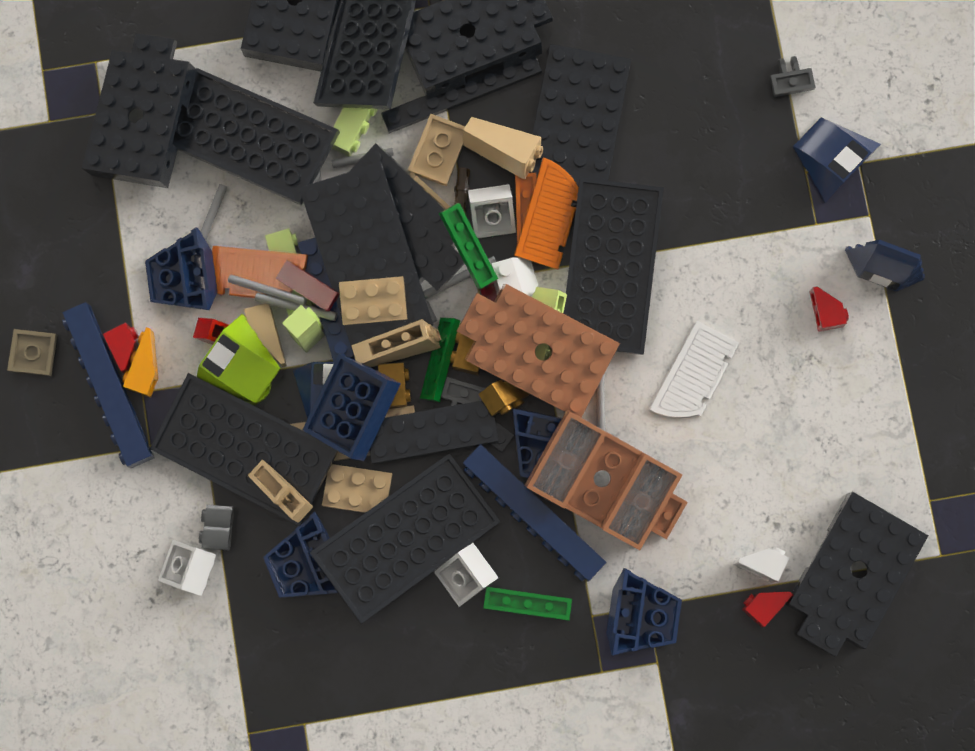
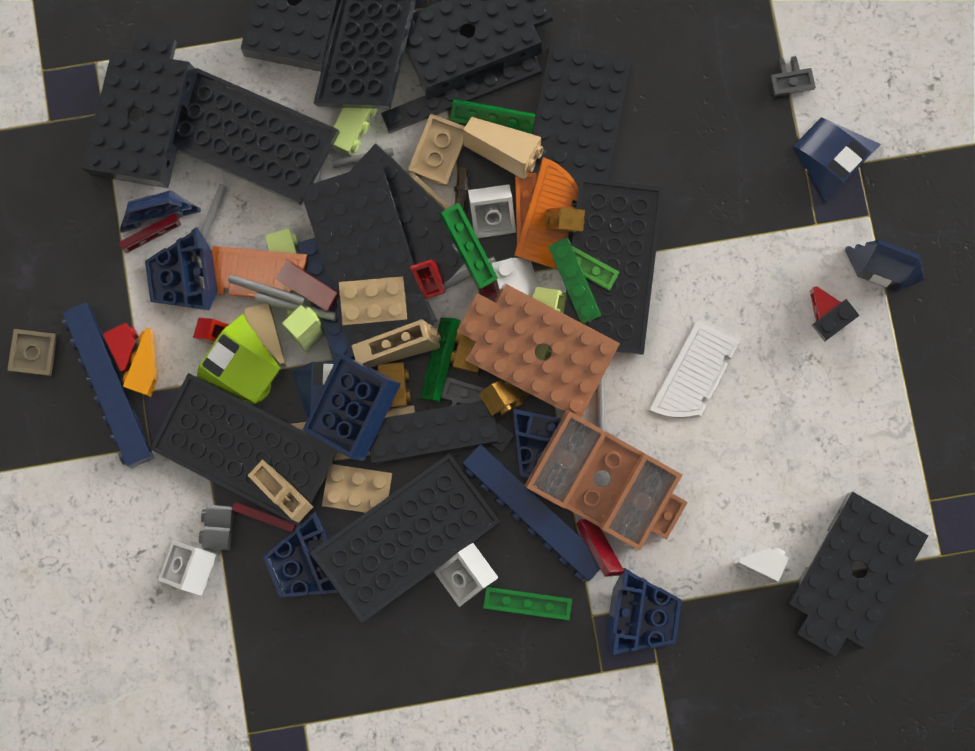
red slope [742,592,793,627] -> none
none -> dark red tile [118,213,181,253]
none -> dark blue wedge [120,190,201,233]
none -> dark red tile [232,502,297,532]
none -> red slope [410,260,445,299]
none -> green plate [450,99,535,134]
none -> pearl gold brick [544,207,585,232]
none -> green plate [548,237,601,324]
none -> bright green tile [572,246,620,291]
none -> dark red tile [576,519,624,577]
none -> black plate [812,299,860,342]

